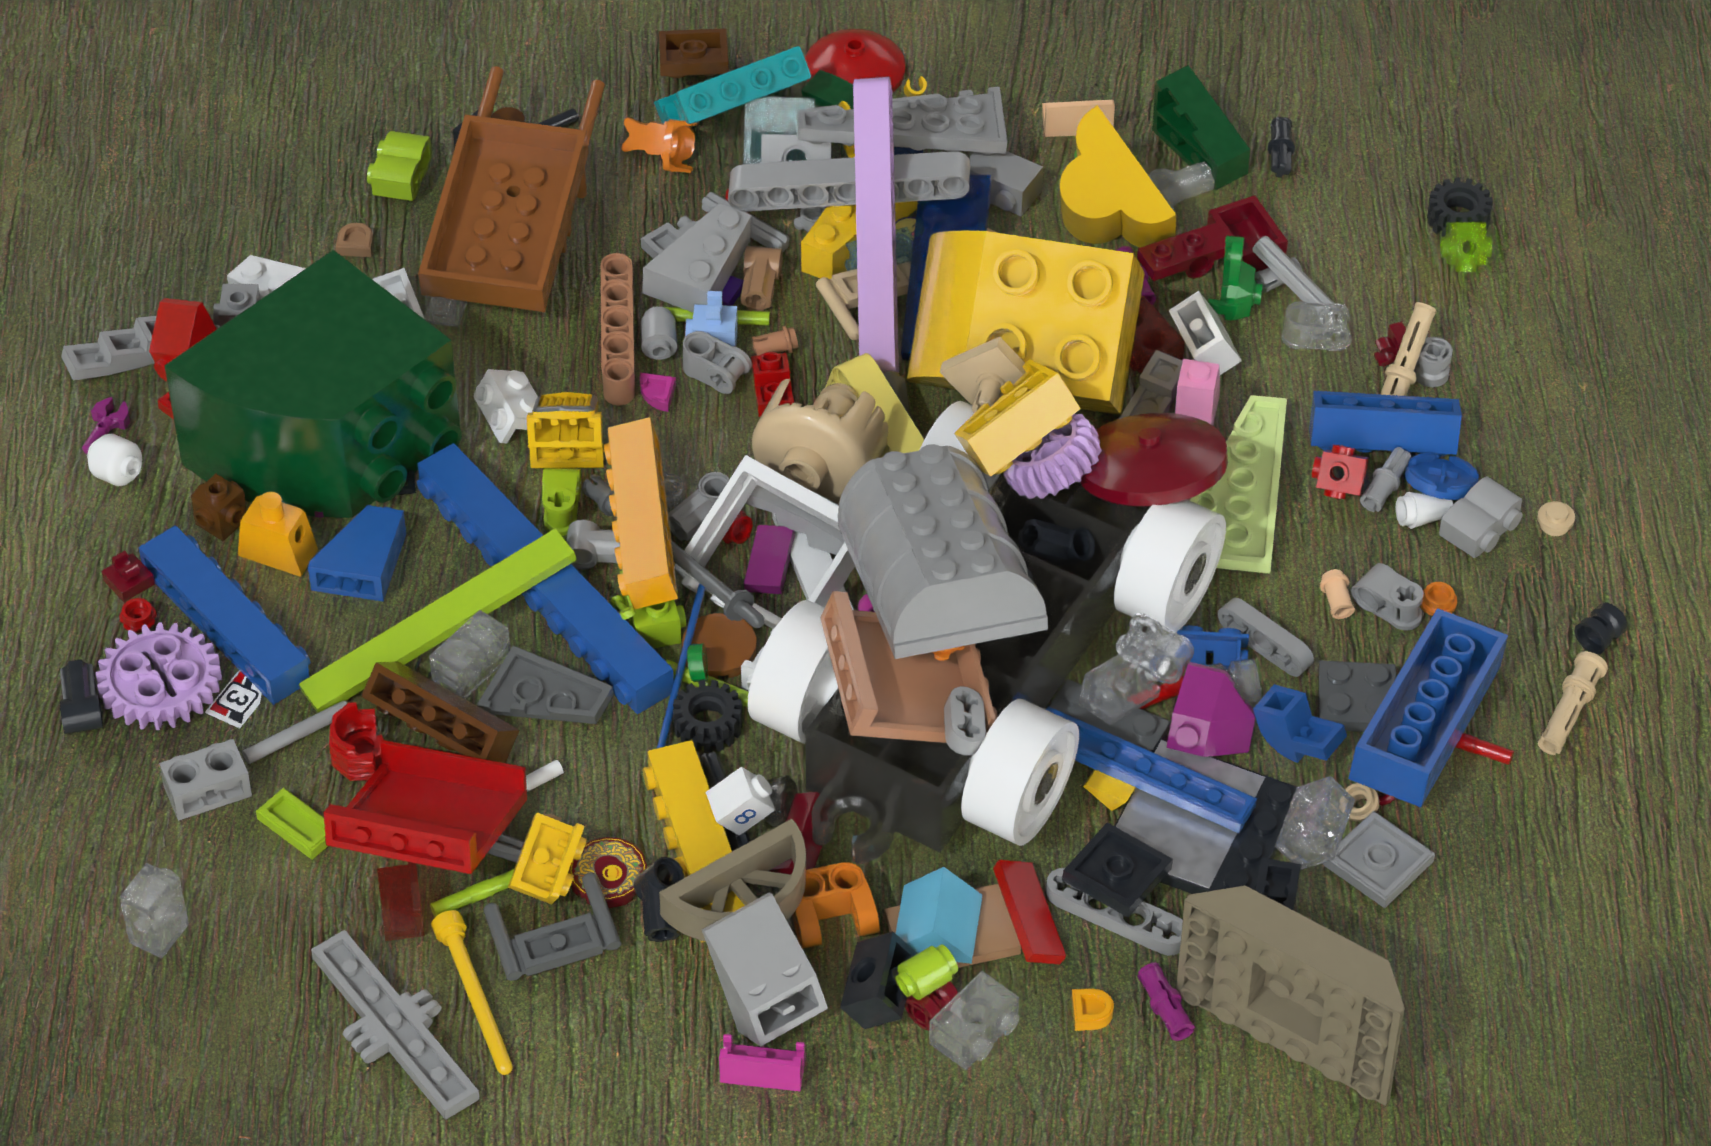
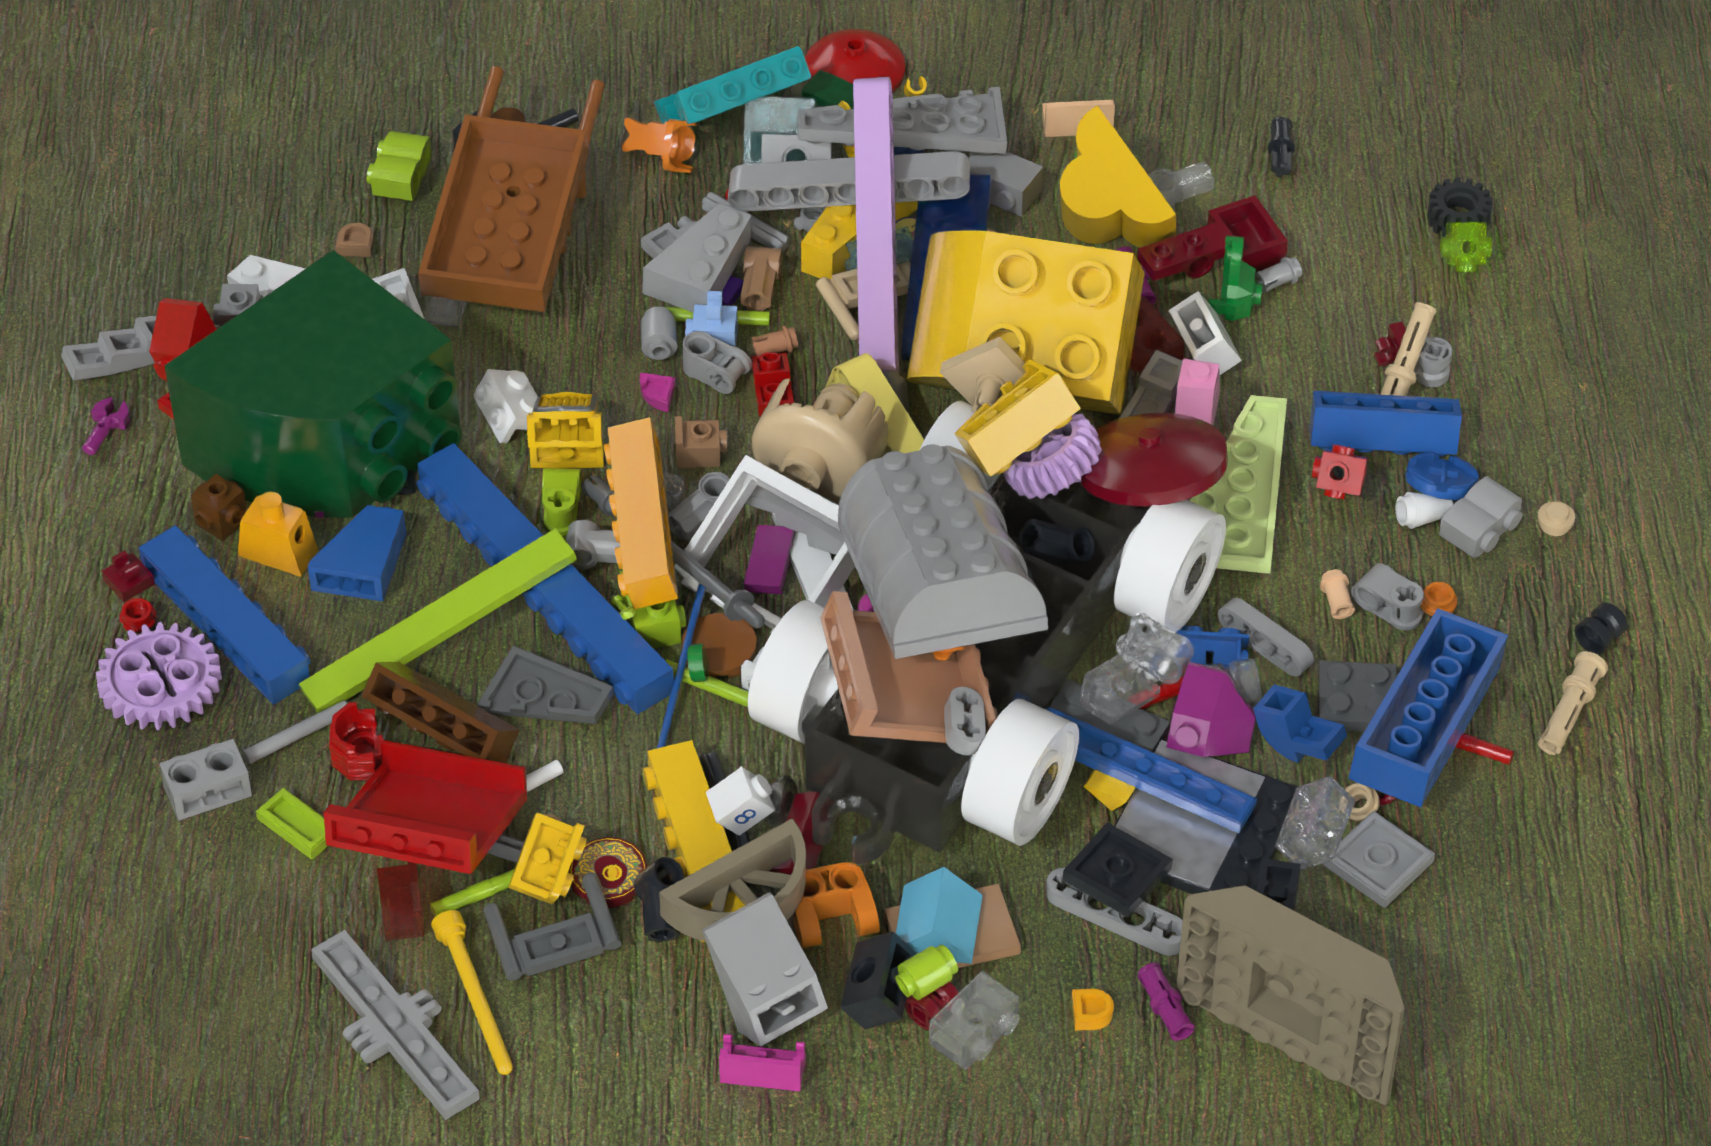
black piece [60,659,103,734] -> none
white head [87,434,142,486] -> none
clear brick [119,863,189,958] -> none
sticker [205,670,262,729] -> none
clear brick [429,610,510,699] -> none
nougat beam [600,253,635,406] -> none
reddish brown plate [659,28,729,78] -> none
black tyre [673,680,742,753] -> none
red plate [722,510,753,544] -> none
red tile [993,859,1066,965] -> none
dark green wedge [1152,65,1250,191] -> none
light grey axle [1253,236,1337,321] -> none
clear piece [1281,301,1352,351] -> none
light grey axle [1360,447,1412,512] -> none
none -> medium nougat brick [675,416,727,468]

